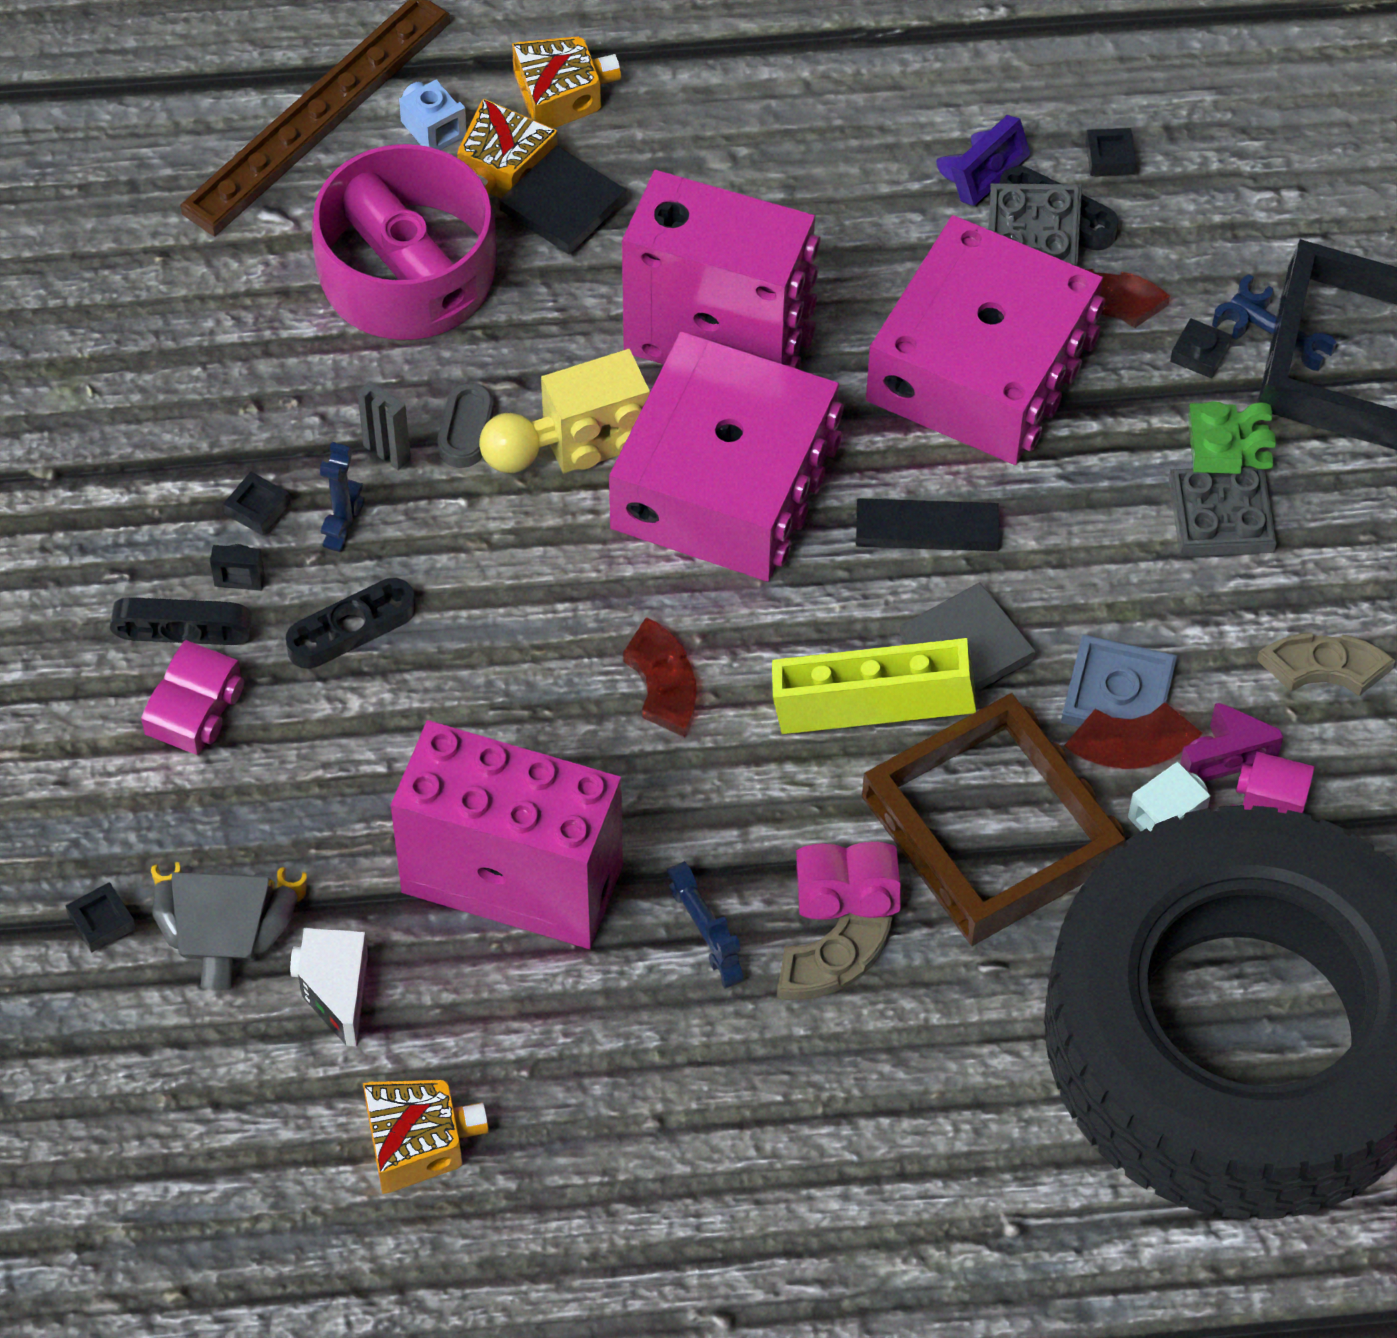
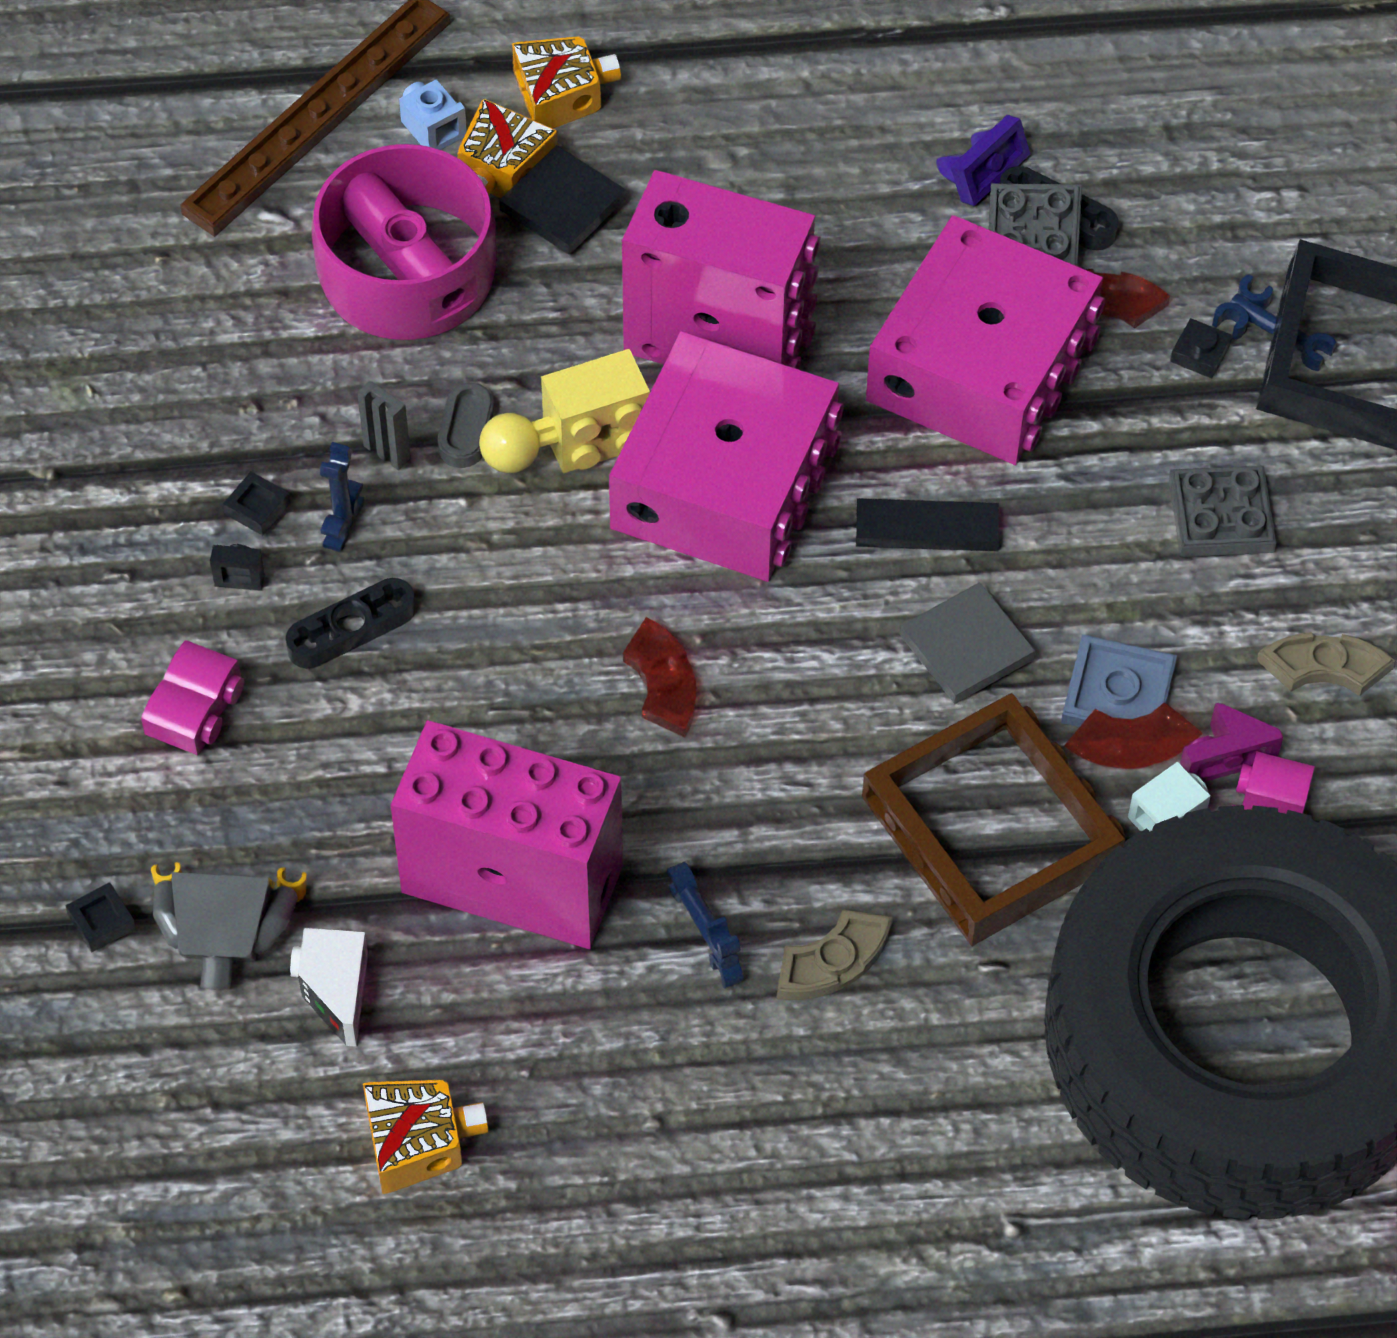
black beam [110,597,252,645] -> none
neon yellow brick [772,638,976,734] -> none
dark pink brick [796,842,900,920] -> none
black plate [1085,128,1136,176] -> none
bright green plate [1188,401,1276,474] -> none

